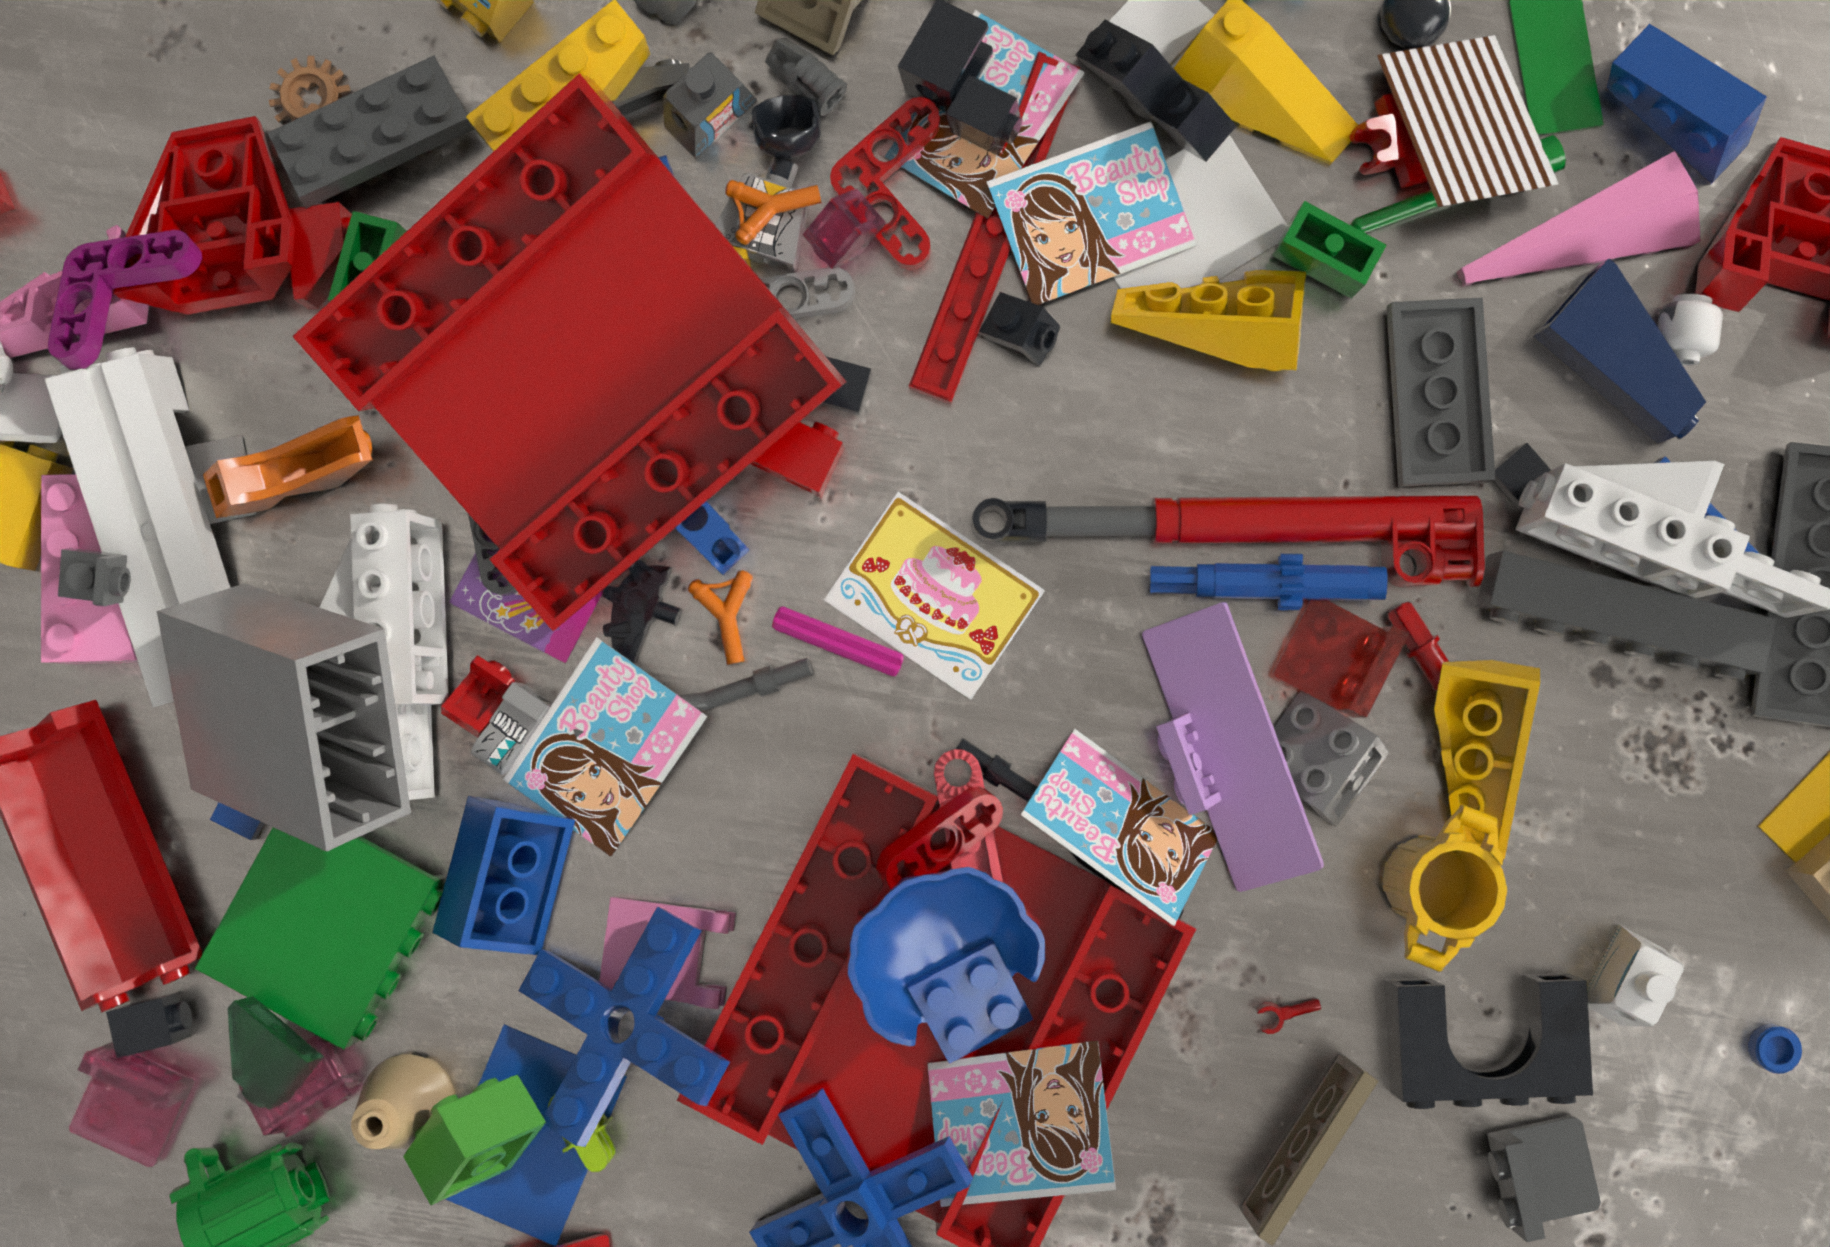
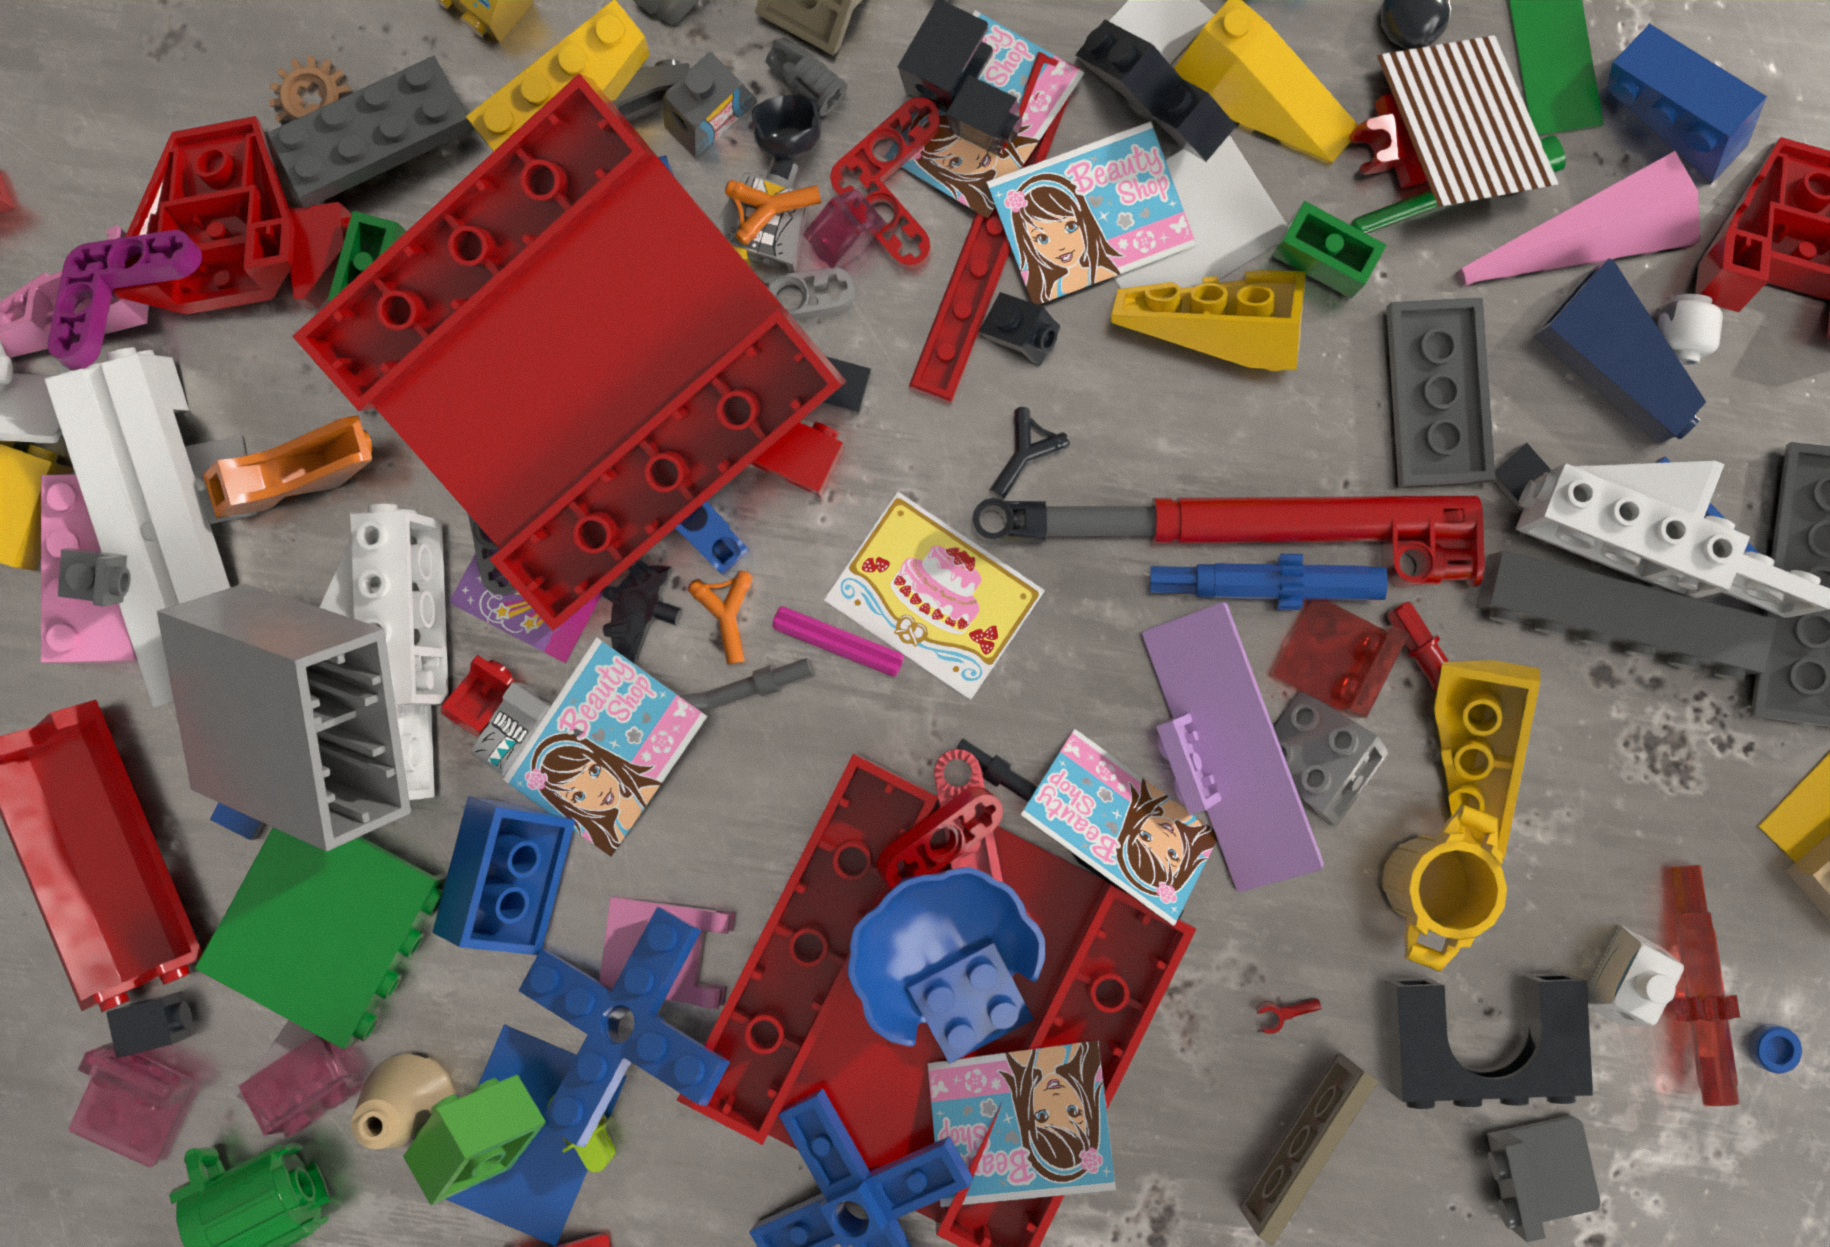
clear green slope [227,996,324,1110] -> none
none -> black piece [989,407,1070,500]
none -> clear red piece [1671,865,1740,1106]

